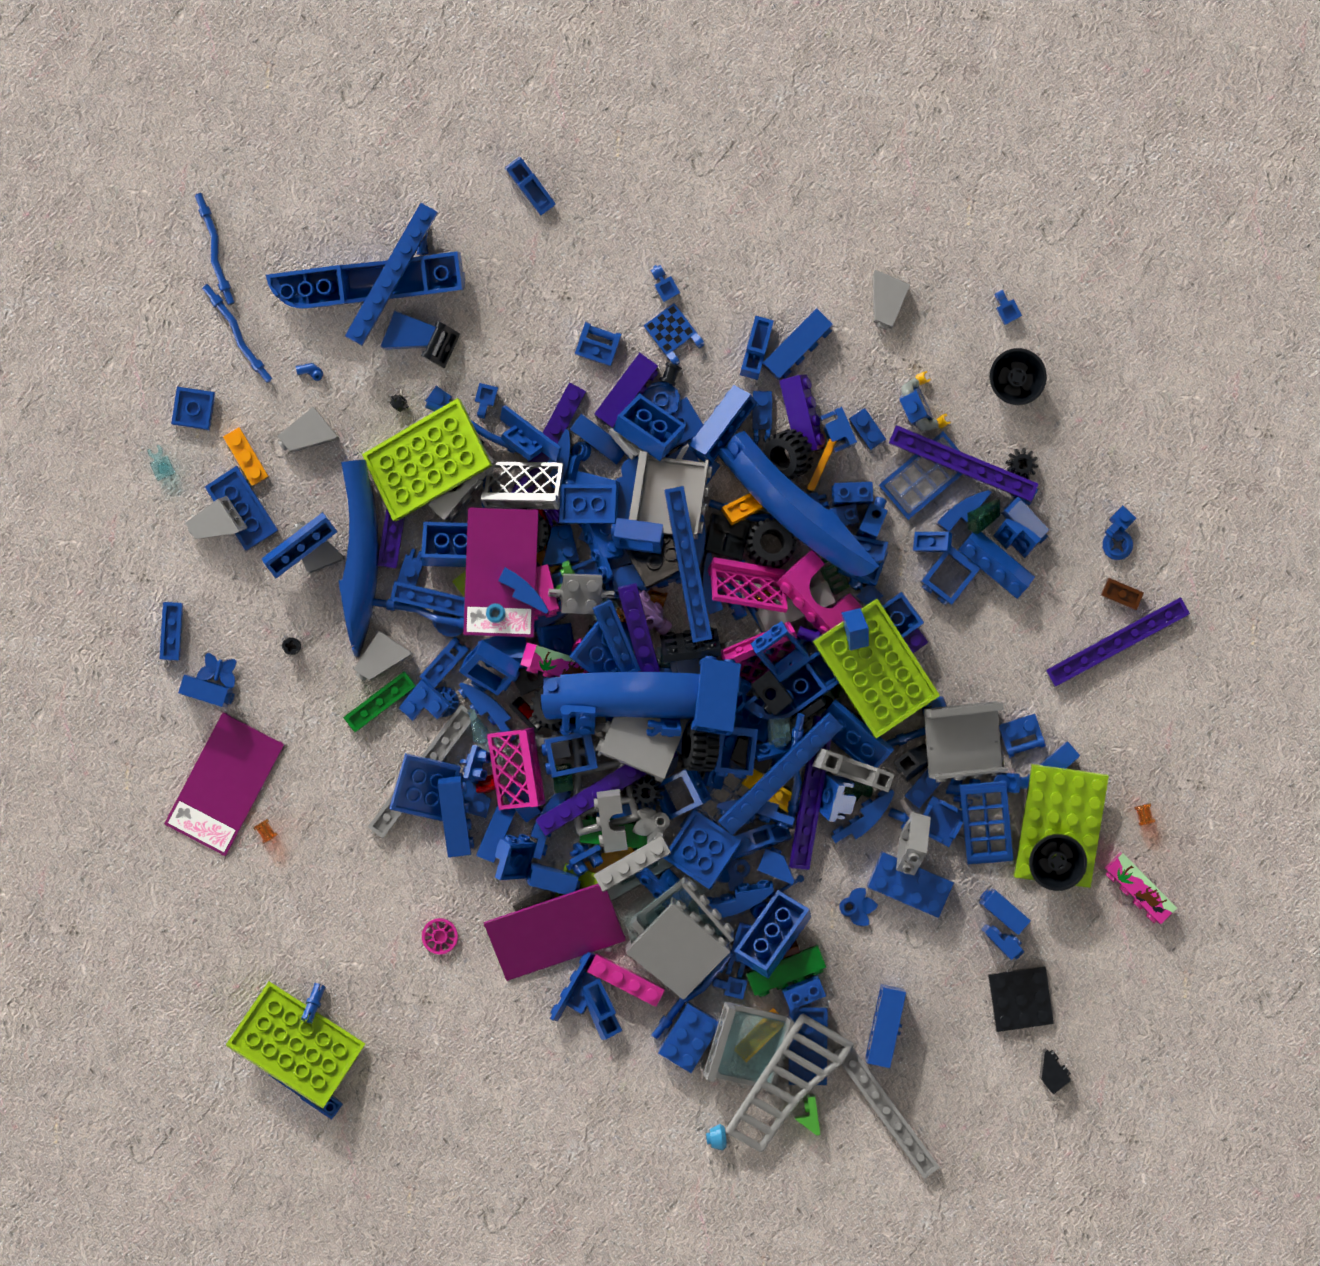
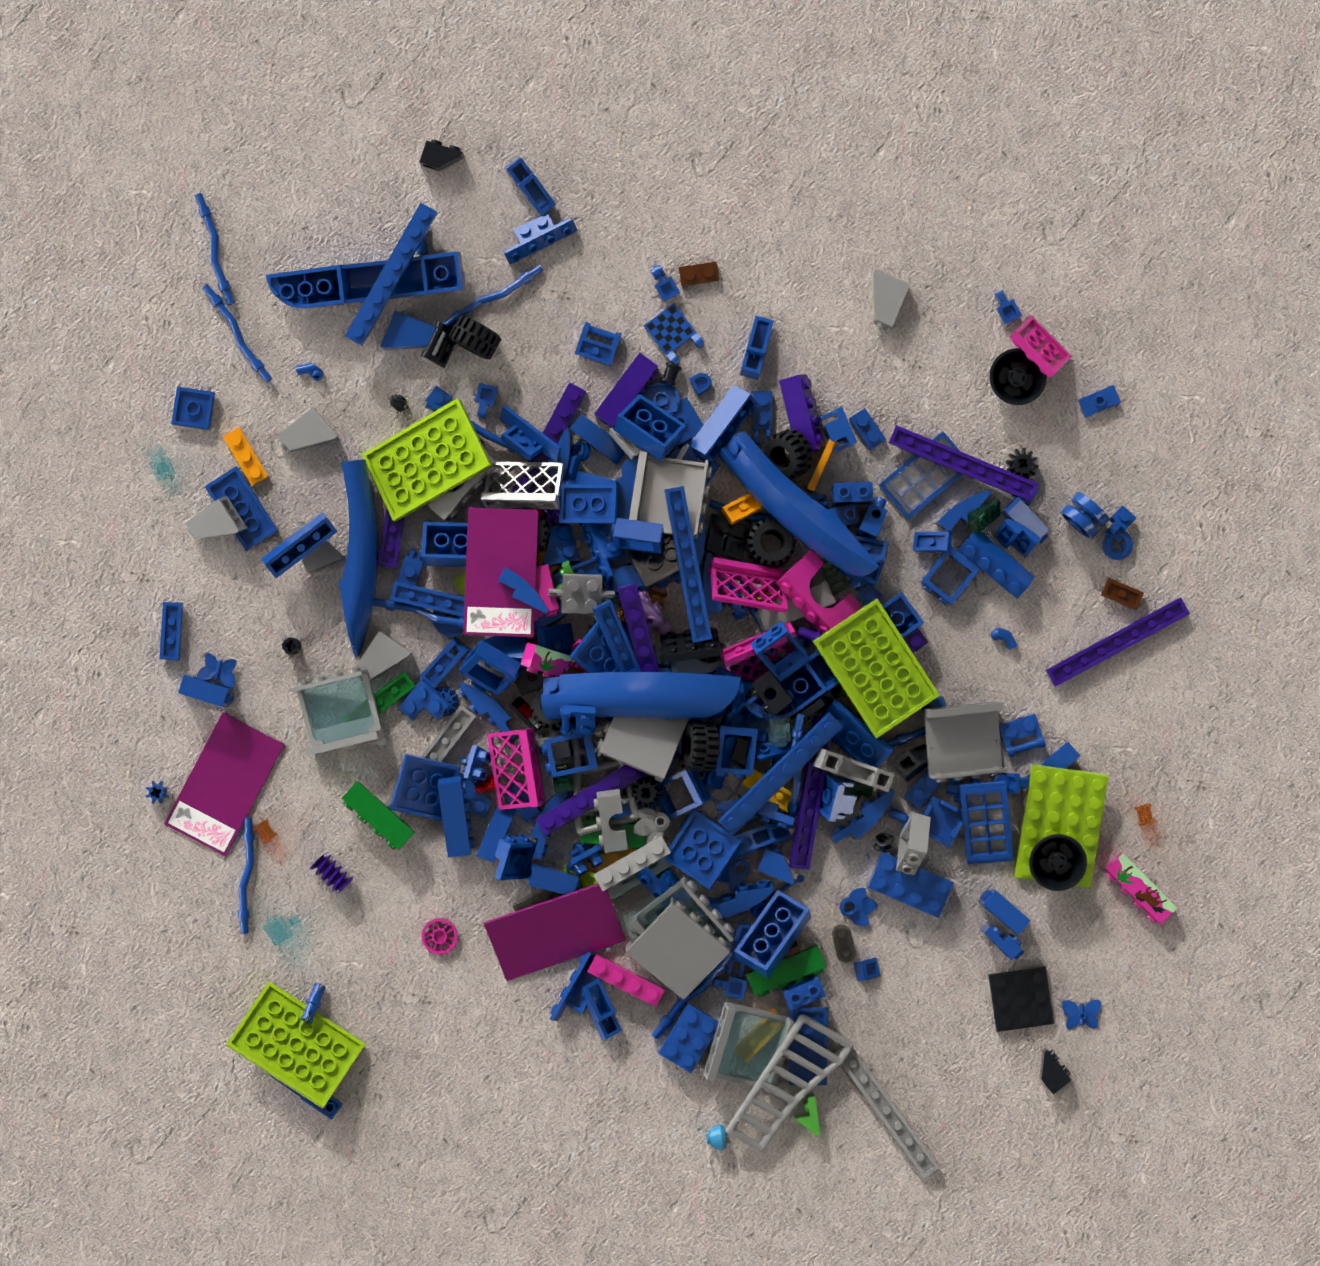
clear light blue cone [467,709,490,744] -> none
dark azure plate [486,603,505,623] -> none
blue plate [646,719,682,737] -> none
blue panel [691,656,741,736] -> none
blue brick [762,308,833,381] -> none
blue slope [841,608,869,650] -> none
blue brick [865,984,906,1068] -> none
torso [899,371,951,431] -> none
none -> blue gear [146,781,169,804]
none -> blue bar [238,817,255,934]
none -> clear light blue brick [263,915,300,946]
none -> clear light blue panel [291,668,384,756]
none -> dark purple piece [310,853,353,895]
none -> green brick [341,781,416,850]
none -> black slope [419,139,464,171]
none -> blue bar [443,265,543,327]
none -> black tyre [449,315,502,360]
none -> blue bracket [504,212,577,264]
none -> reddish brown plate [679,262,719,287]
none -> blue tile [689,373,711,396]
none -> clear smoke plate [832,924,856,963]
none -> blue slope [854,957,880,981]
none -> black plate [874,833,894,852]
none -> blue arm [991,628,1018,650]
none -> dark pink plate [1010,316,1072,378]
none -> blue wheel [1060,492,1110,540]
none -> blue piece [1062,1000,1101,1029]
none -> blue plate [1078,385,1121,418]

